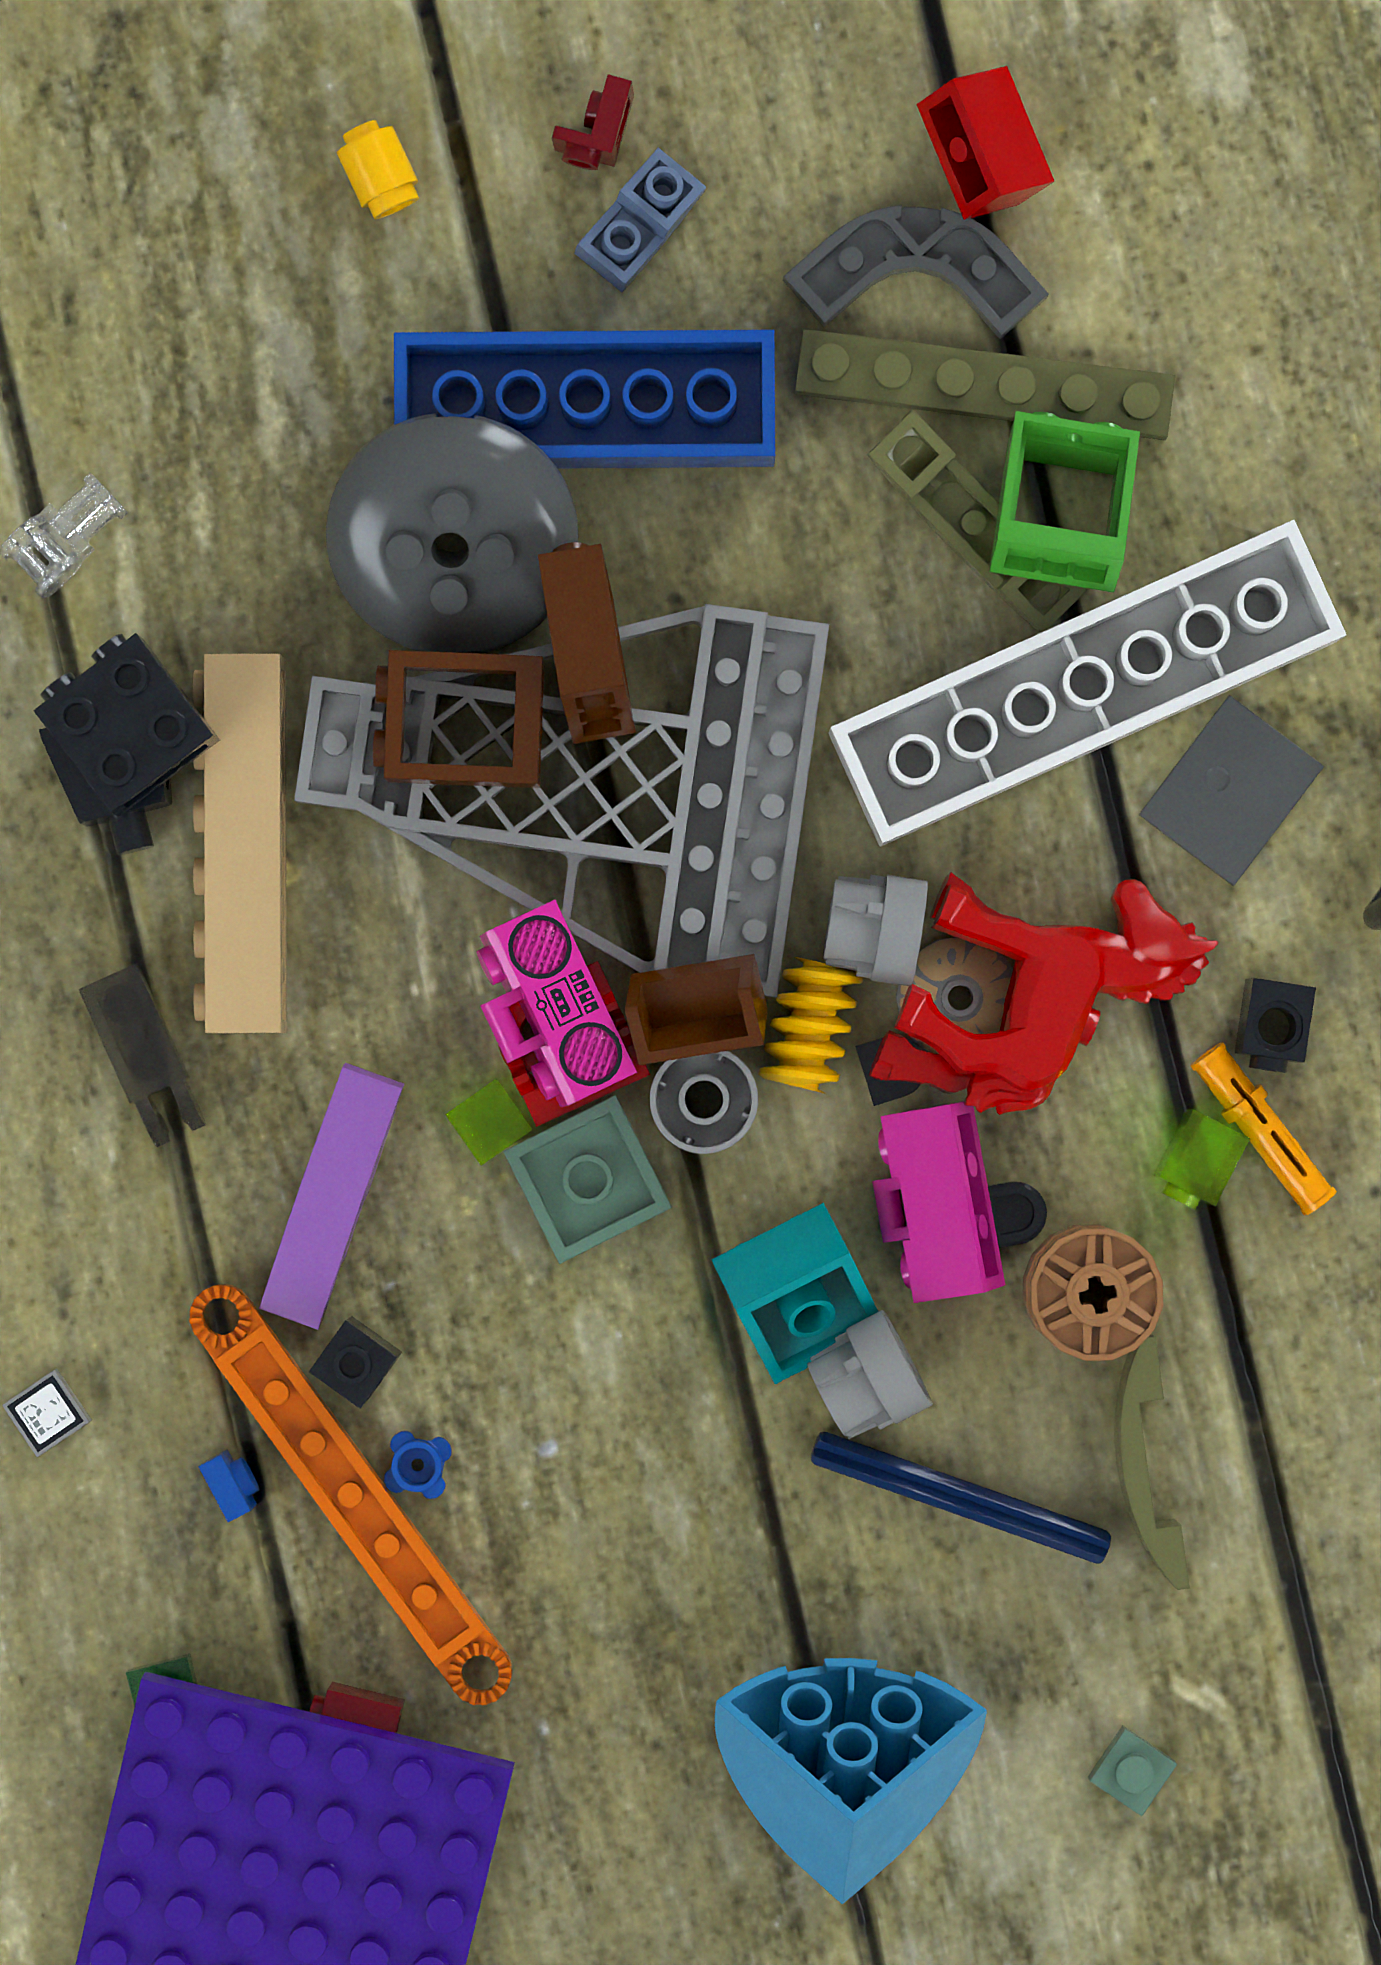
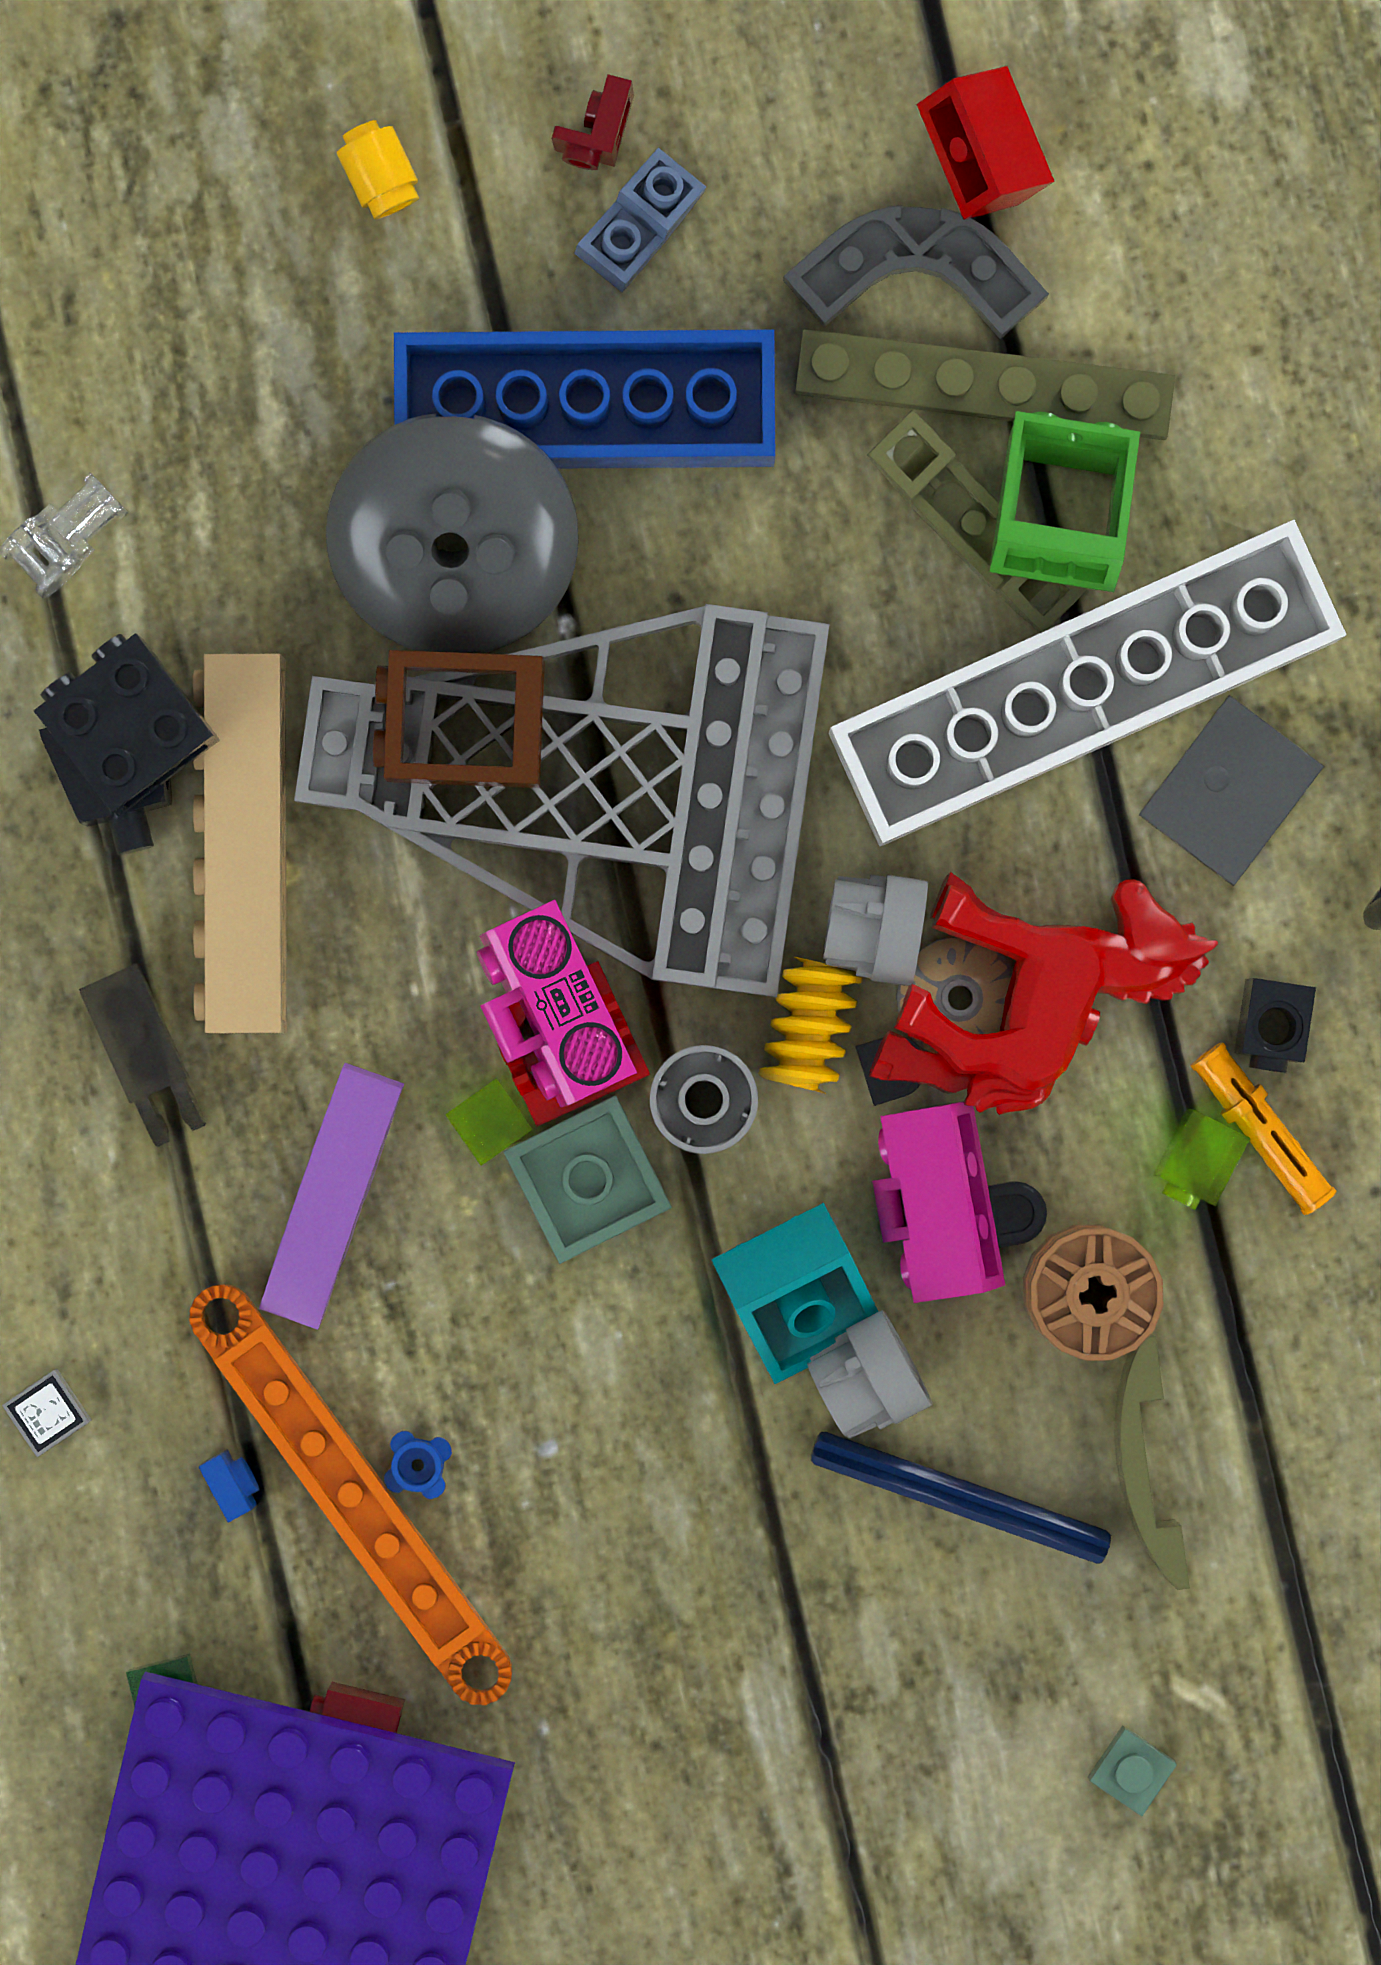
black brick [309,1316,402,1409] -> none
reddish brown window [538,542,636,744] -> none
reddish brown panel [625,954,768,1065] -> none
dark azure brick [715,1658,987,1905] -> none

